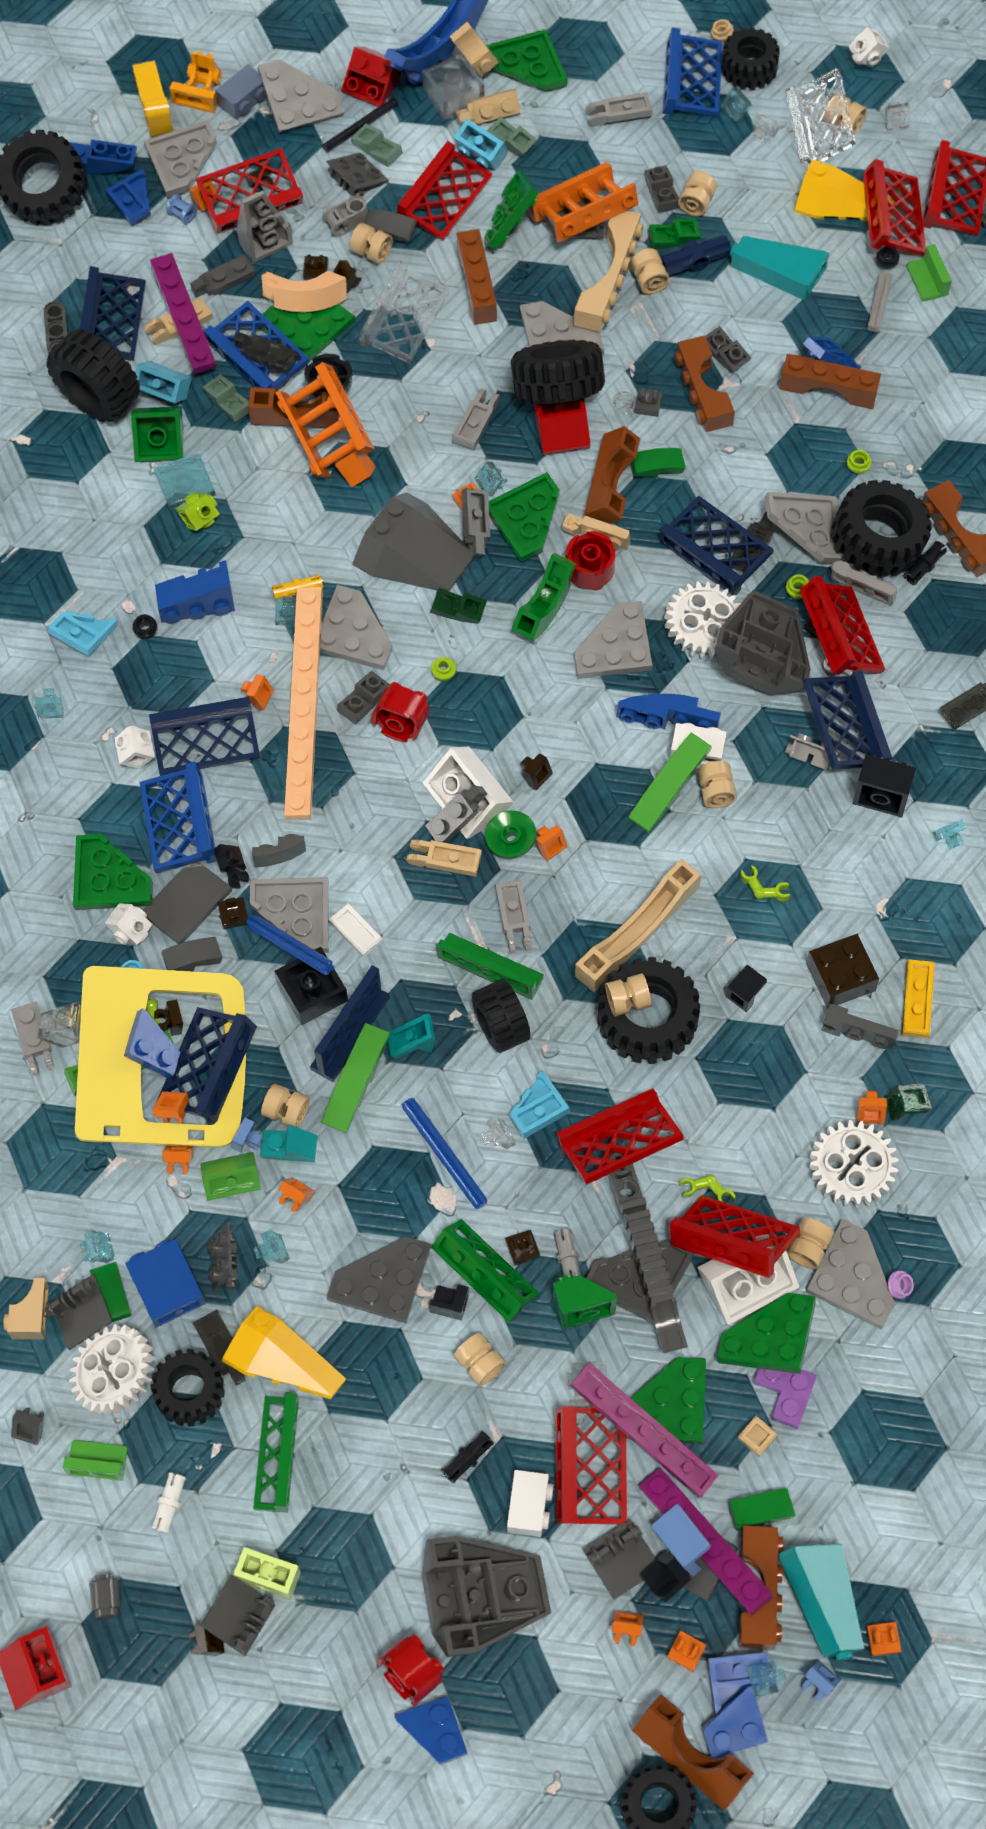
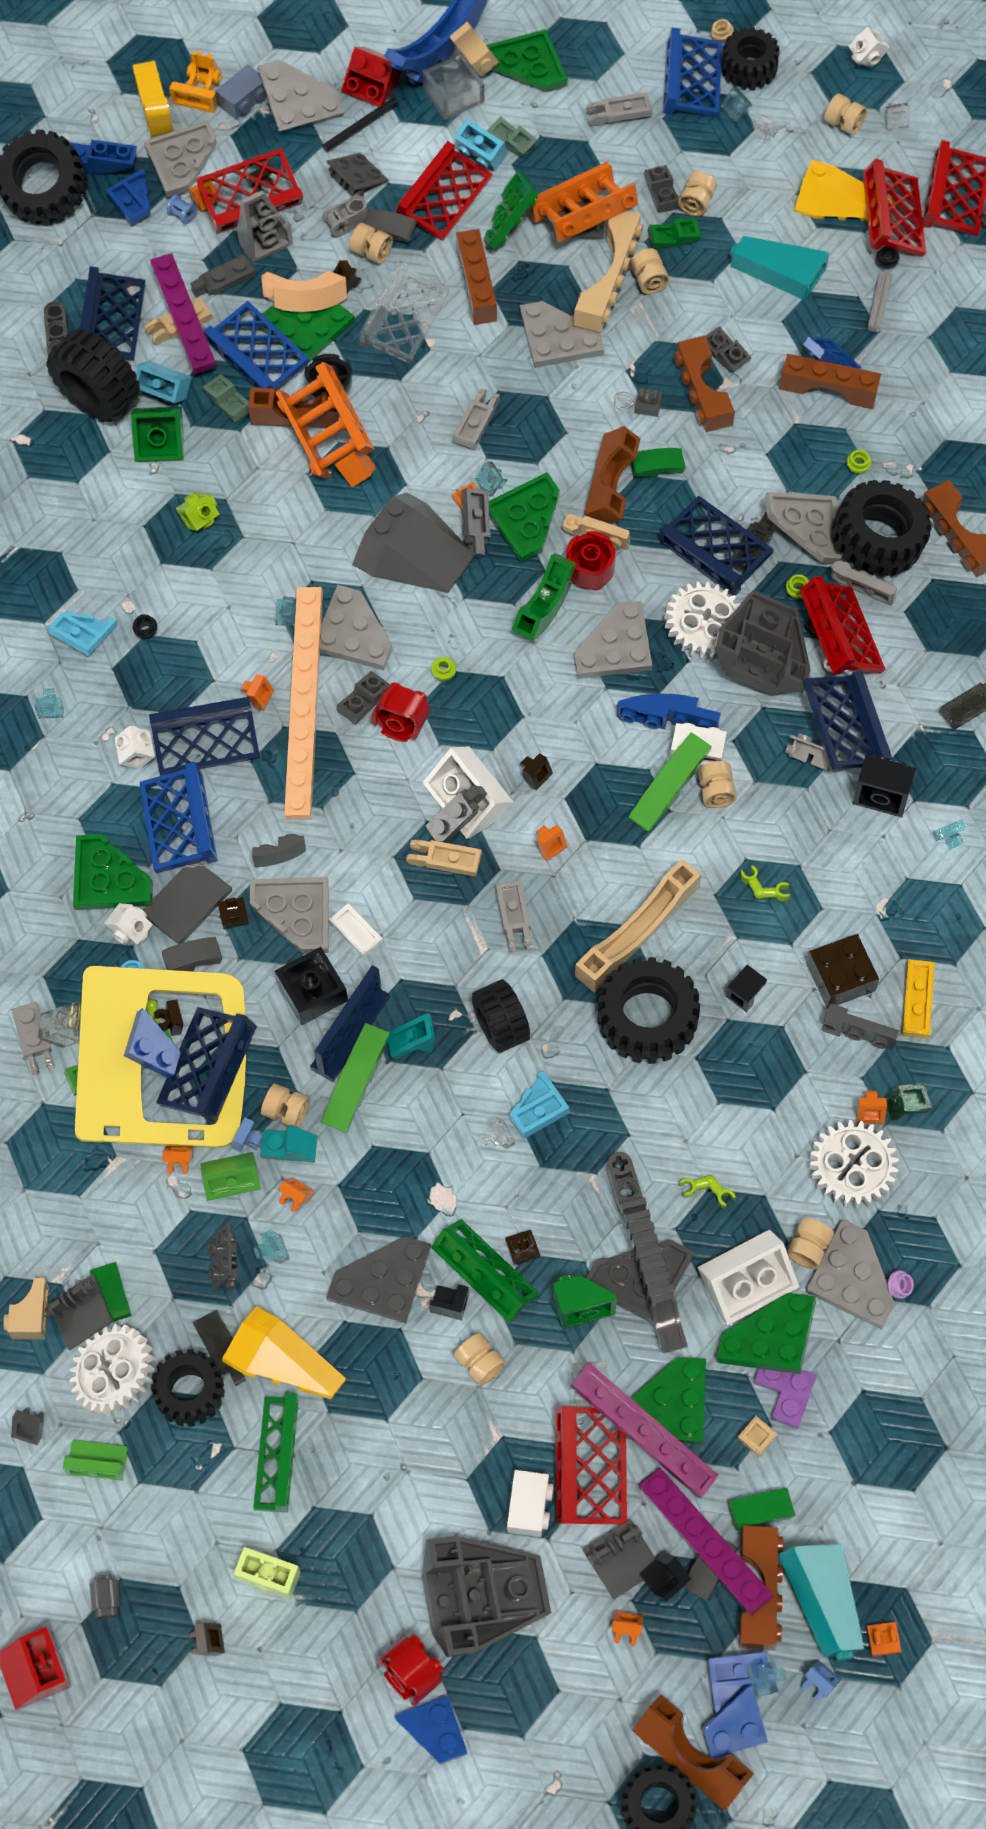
clear light blue tile [80,1230,115,1263] -> none
blue panel [125,1239,206,1328] -> none
white pin [151,1472,186,1534] -> none
clear light blue tile [153,453,216,511] -> none
orange tile [153,1092,189,1123] -> none
blue wedge [155,560,235,623] -> none
dark grey hinge [200,1575,276,1656] -> none
black plate [214,844,249,889] -> none
clear smoke hinge [233,332,299,375] -> none
blue axle [246,914,334,975] -> none
yellow pin [272,574,324,601] -> none
dark brown tile [303,254,329,281] -> none
sand green slope [351,124,403,166] -> none
blue axle [402,1098,487,1209] -> none
dark green slope [430,588,487,623] -> none
green fence [437,932,544,1000] -> none
black pin [441,1431,494,1484] -> none
tan hinge [456,89,521,124] -> none
green dish [485,810,536,858] -> none
black tyre [510,339,605,404] -> none
red slope [534,398,591,455] -> none
light grey pin [554,1229,581,1277] -> none
red fence [557,1088,684,1185] -> none
tan wheel [605,974,652,1017] -> none
medium blue panel [651,1504,711,1577] -> none
dark blue piece [660,235,731,276] -> none
orange tile [667,1630,706,1673] -> none
red fence [670,1195,800,1278] -> none
clear fence [786,68,855,169] -> none
black pin [904,541,947,585] -> none
bright green panel [906,244,952,302] -> none

